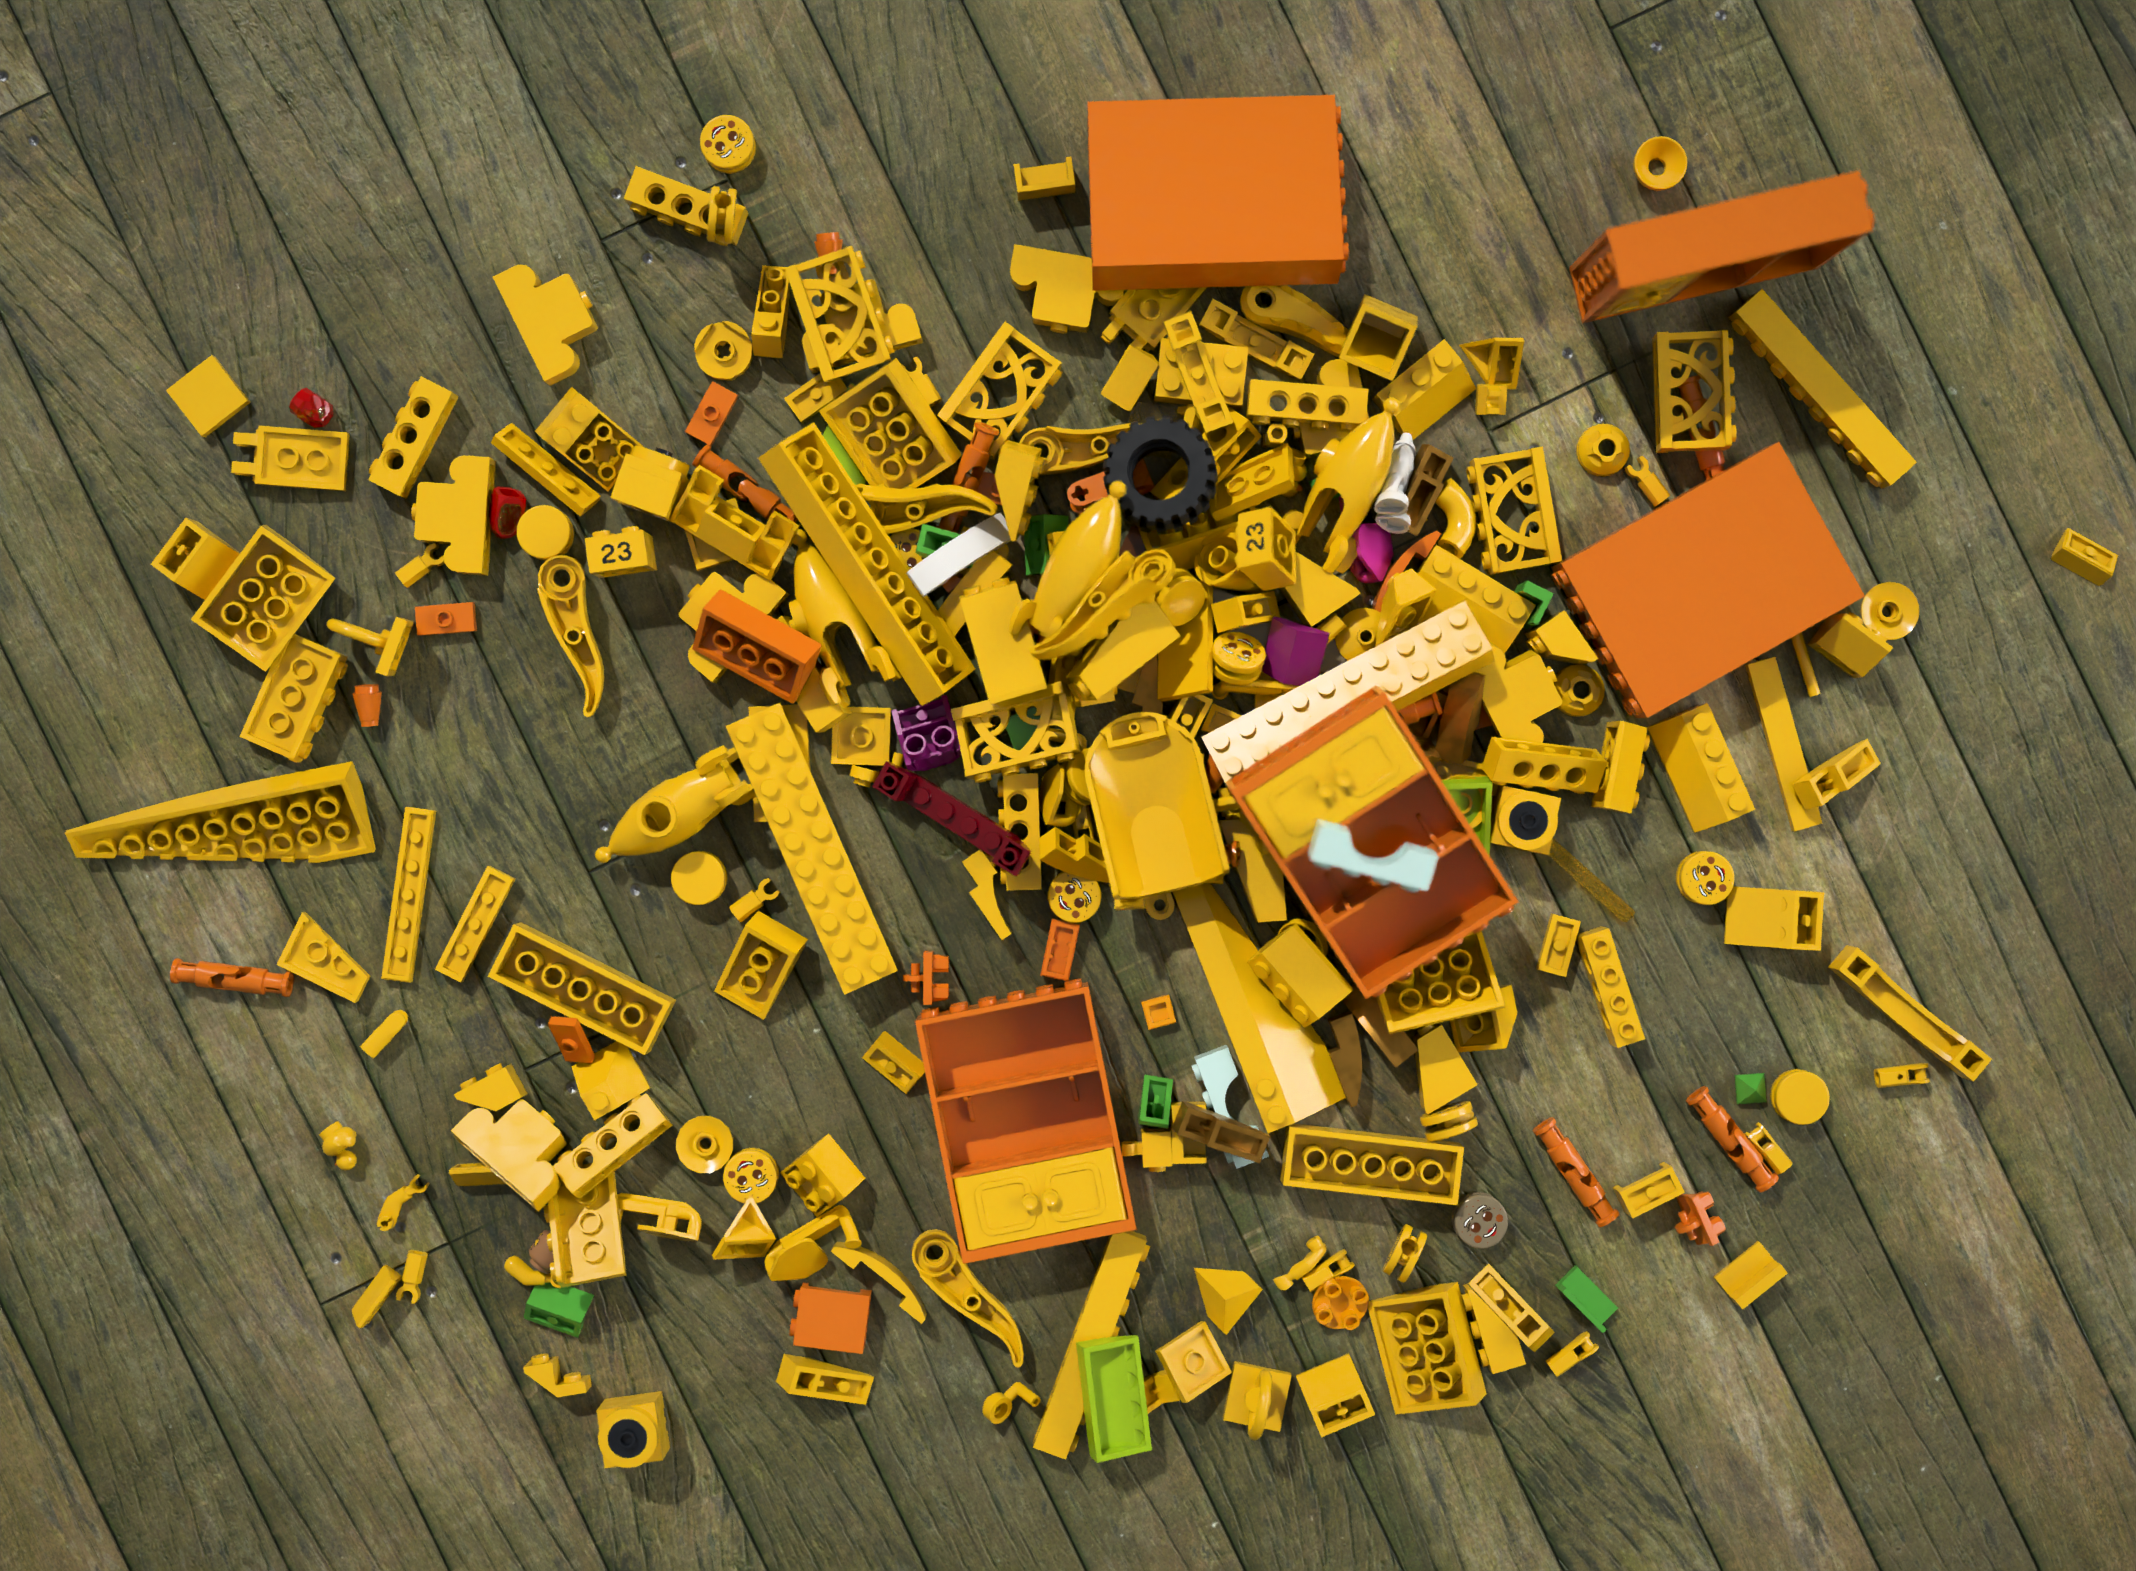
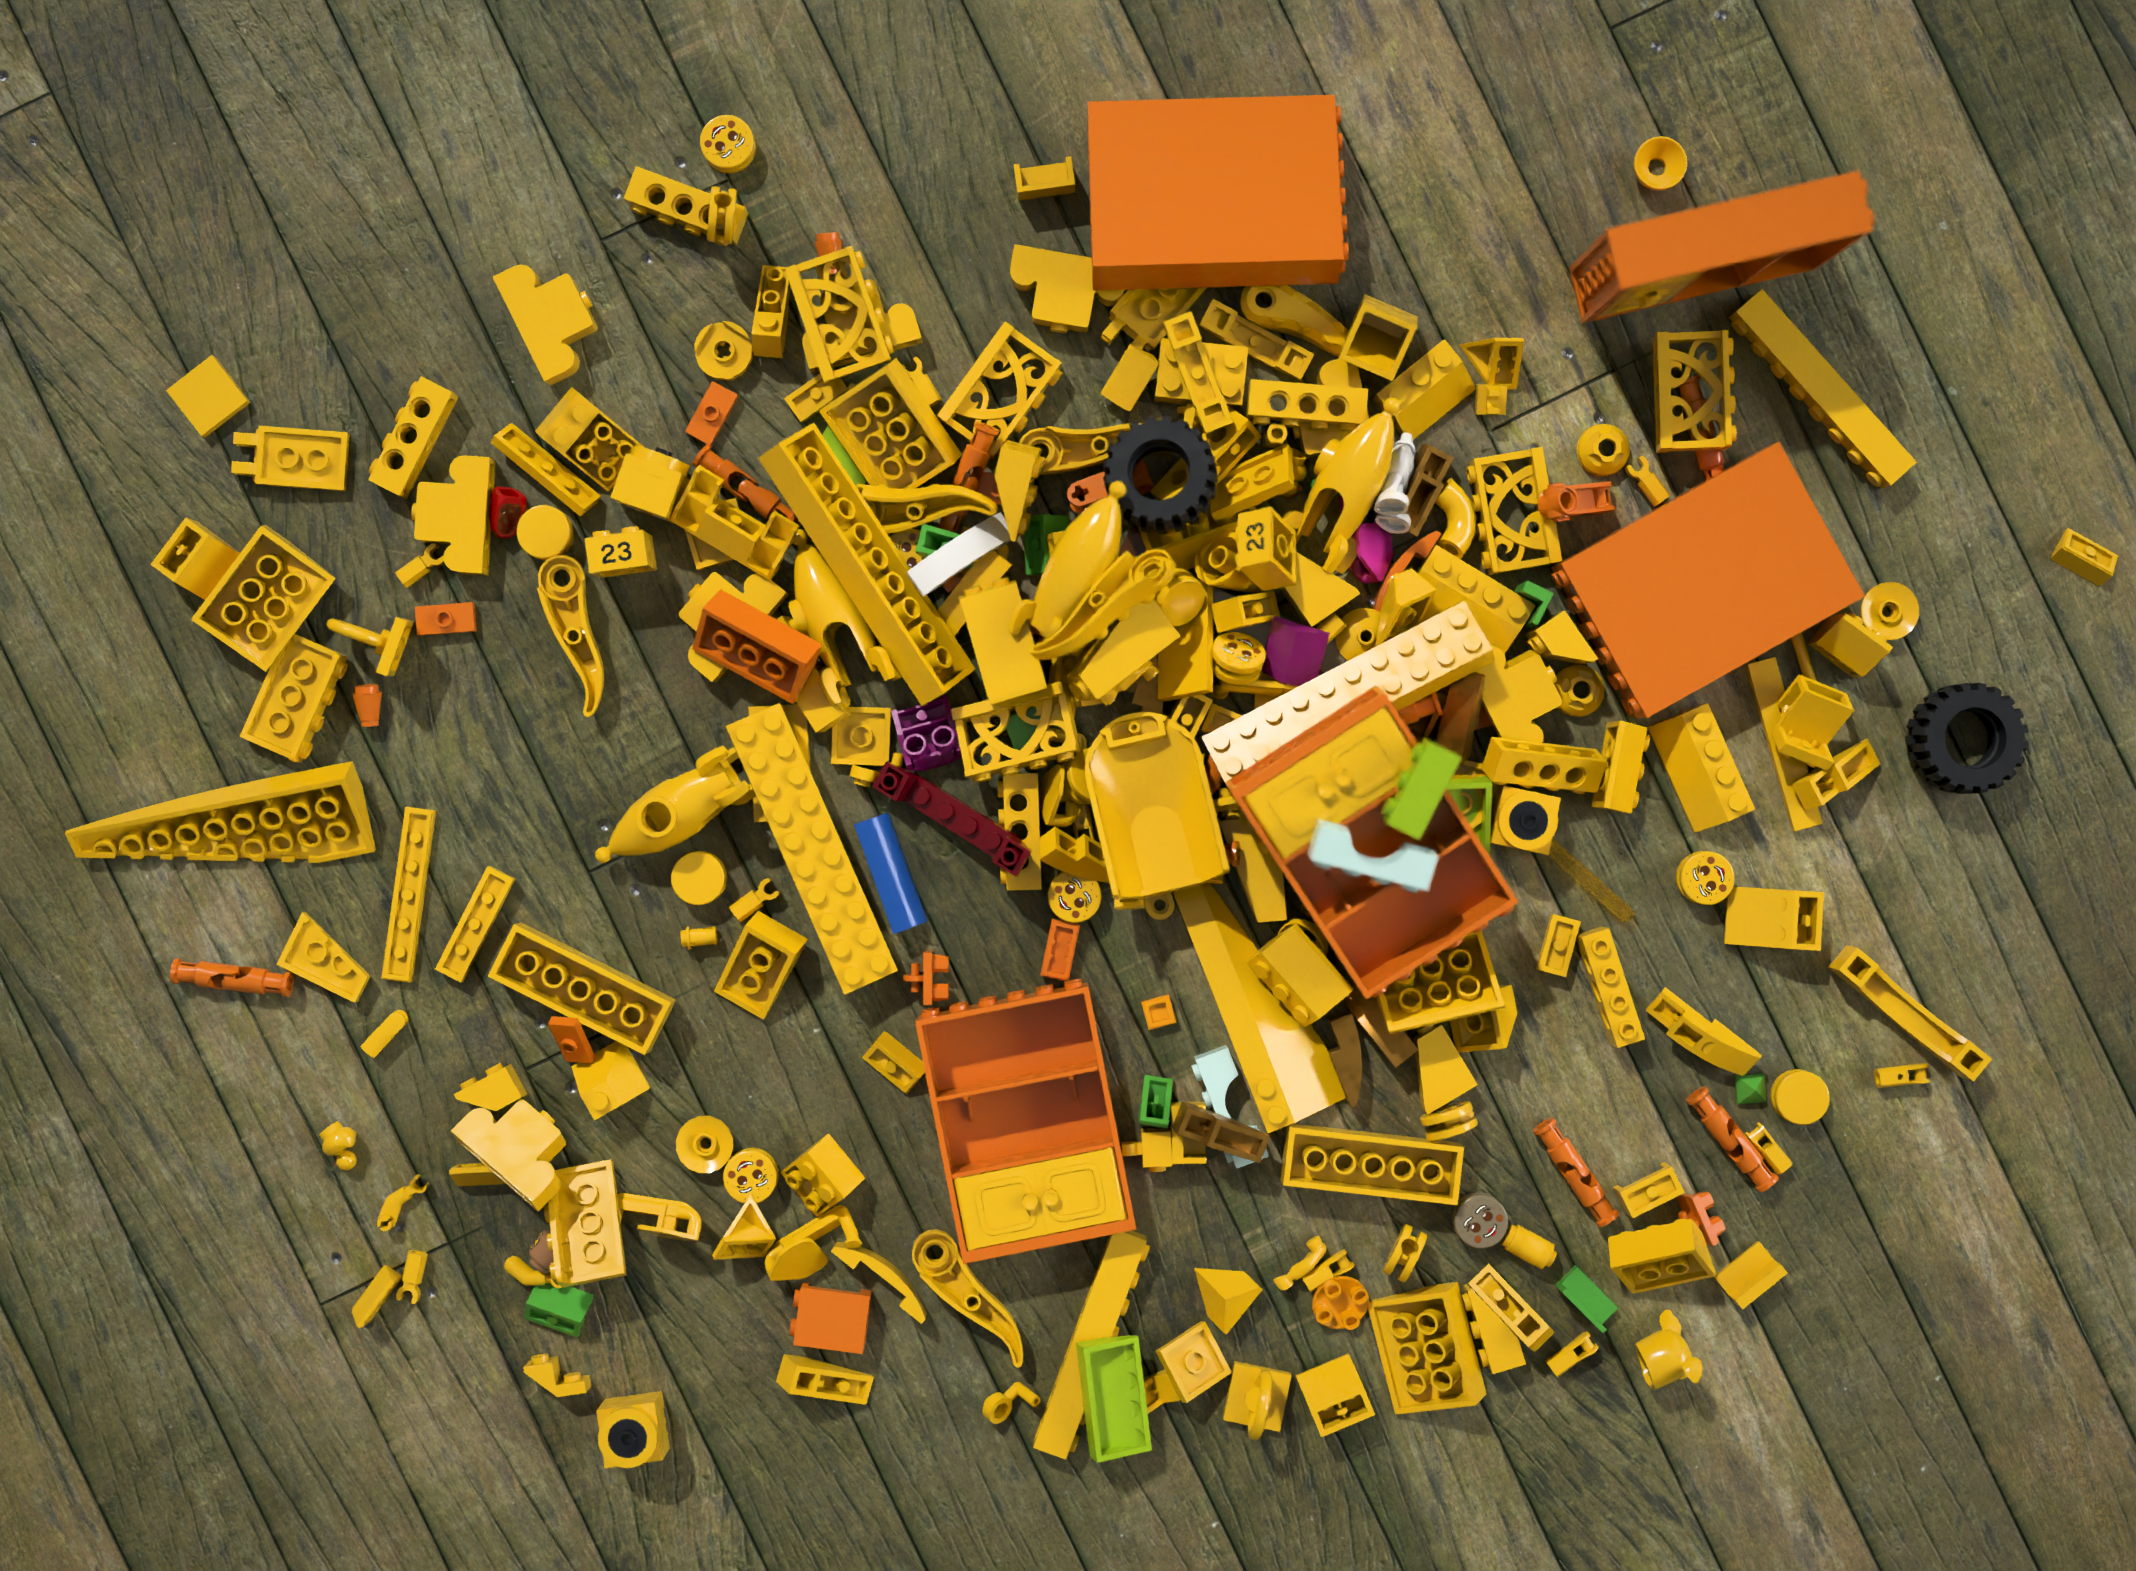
red rock [289,388,334,428] -> none
yellow brick [553,1093,673,1199] -> none
yellow slope [962,849,1012,940] -> none
none -> yellow pin [681,926,718,950]
none -> blue brick [854,812,928,934]
none -> yellow arm [1100,661,1159,707]
none -> lime brick [1382,738,1461,840]
none -> yellow head [1501,1224,1557,1270]
none -> orange piece [1538,481,1616,523]
none -> yellow slope [1608,1218,1716,1294]
none -> yellow piece [1634,1309,1703,1390]
none -> yellow slope [1645,987,1762,1076]
none -> yellow piece [1772,674,1854,771]
none -> black tyre [1905,683,2029,794]

